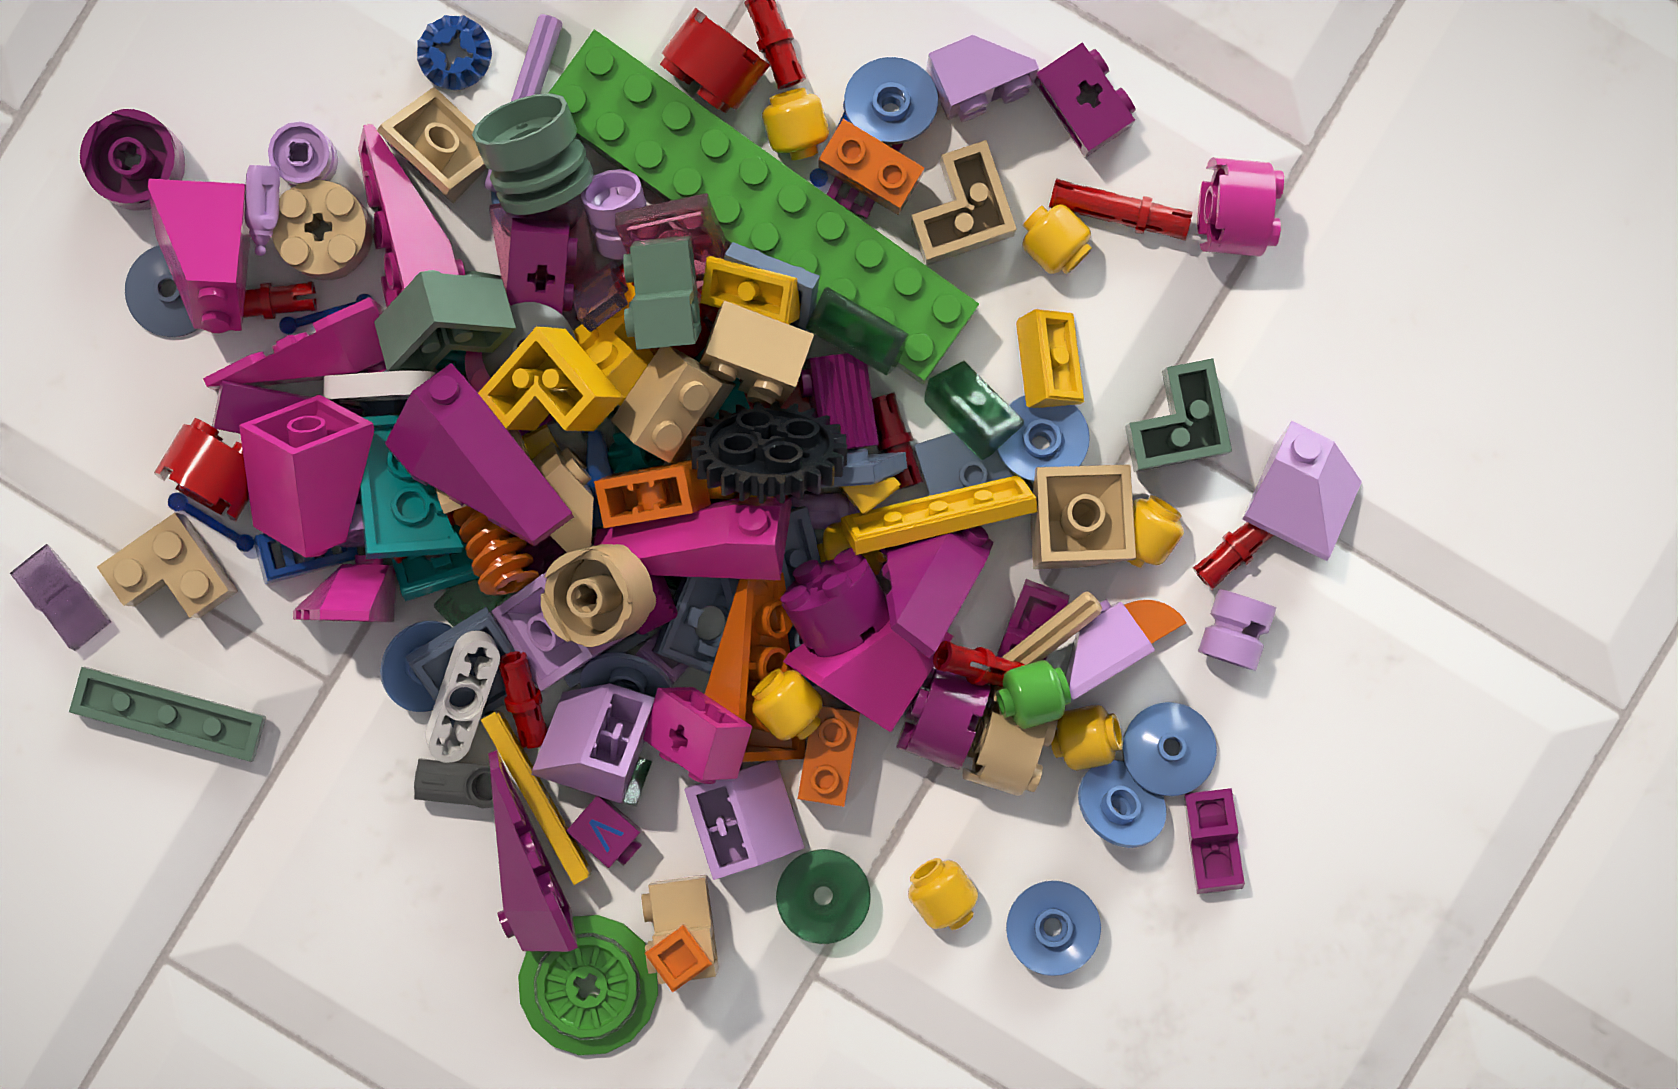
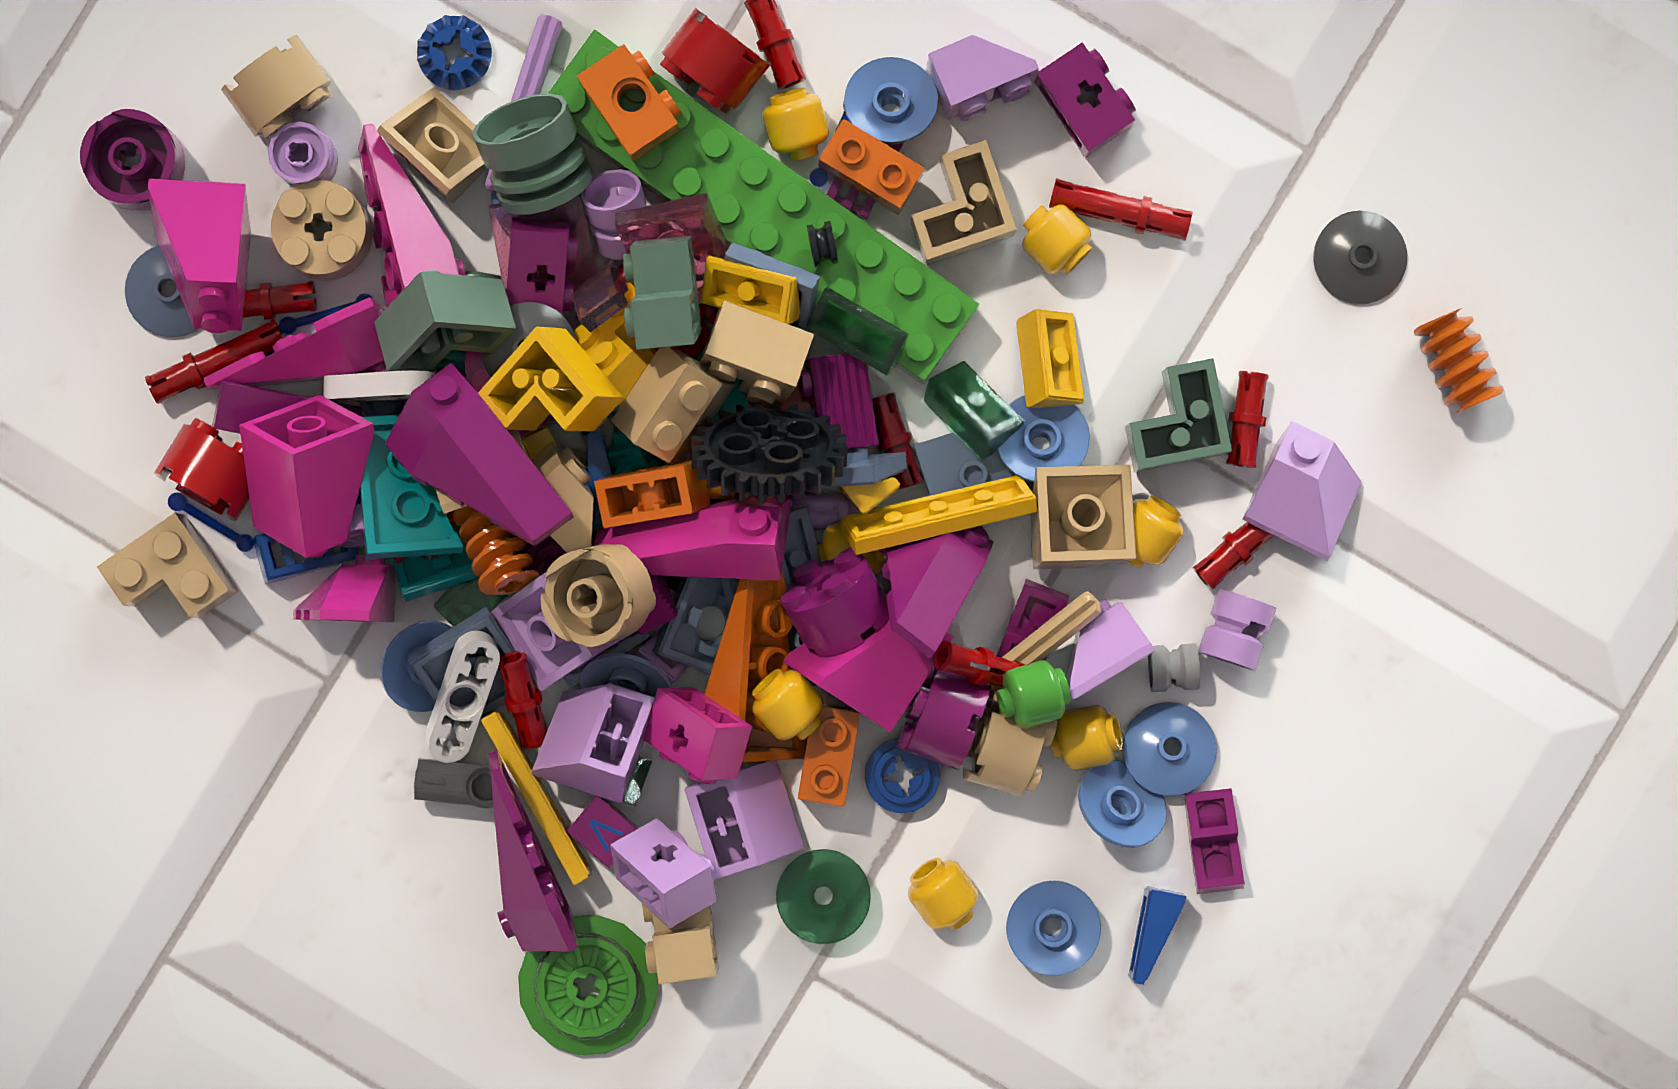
clear purple slope [10,544,112,651] -> none
sand green plate [69,667,266,762] -> none
lavender piece [244,165,280,256] -> none
orange tile [644,924,713,992] -> none
orange tile [1124,600,1187,644] -> none
dark pink brick [1197,157,1284,257] -> none
none -> red pin [145,319,284,404]
none -> tan brick [221,35,332,139]
none -> orange brick [577,44,682,162]
none -> lavender brick [610,818,717,928]
none -> black bush [807,221,838,268]
none -> blue gear [865,738,940,813]
none -> blue slope [1128,886,1187,985]
none -> light grey wheel [1148,643,1200,692]
none -> red pin [1226,371,1269,468]
none -> dark grey dish [1313,210,1407,304]
none -> orange piece [1413,308,1504,413]

